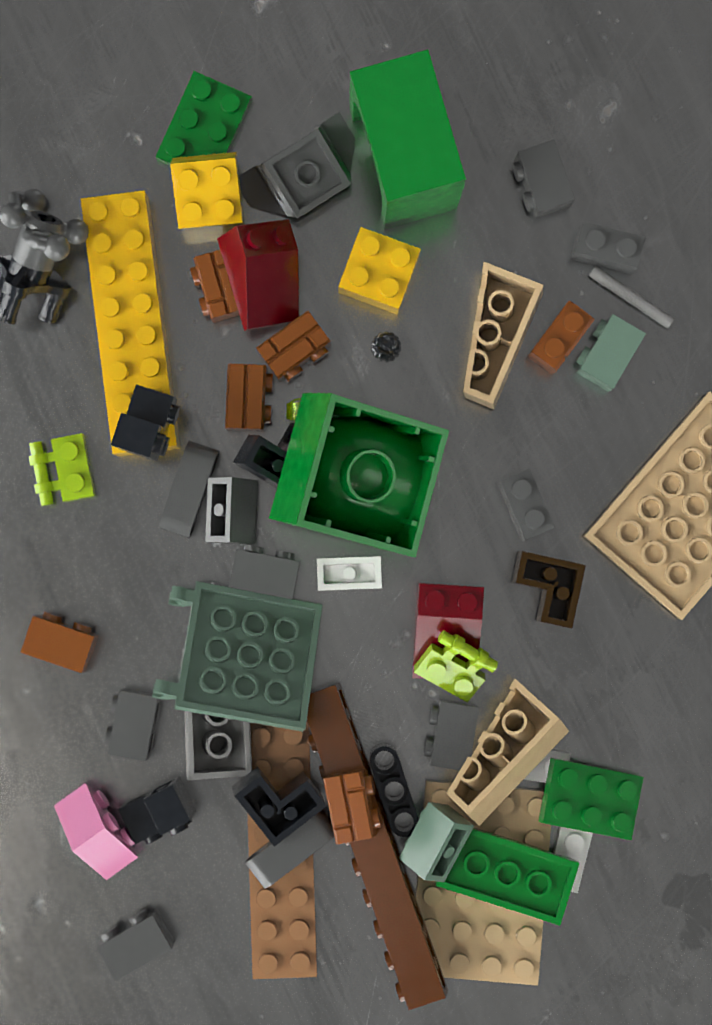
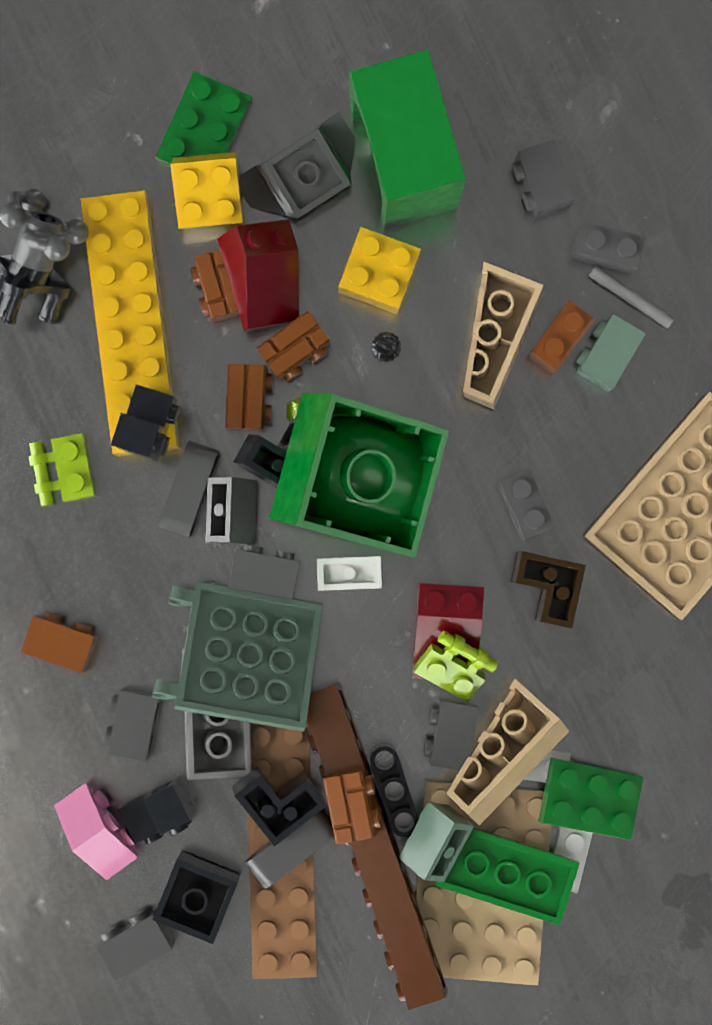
none -> black brick [152,852,240,944]

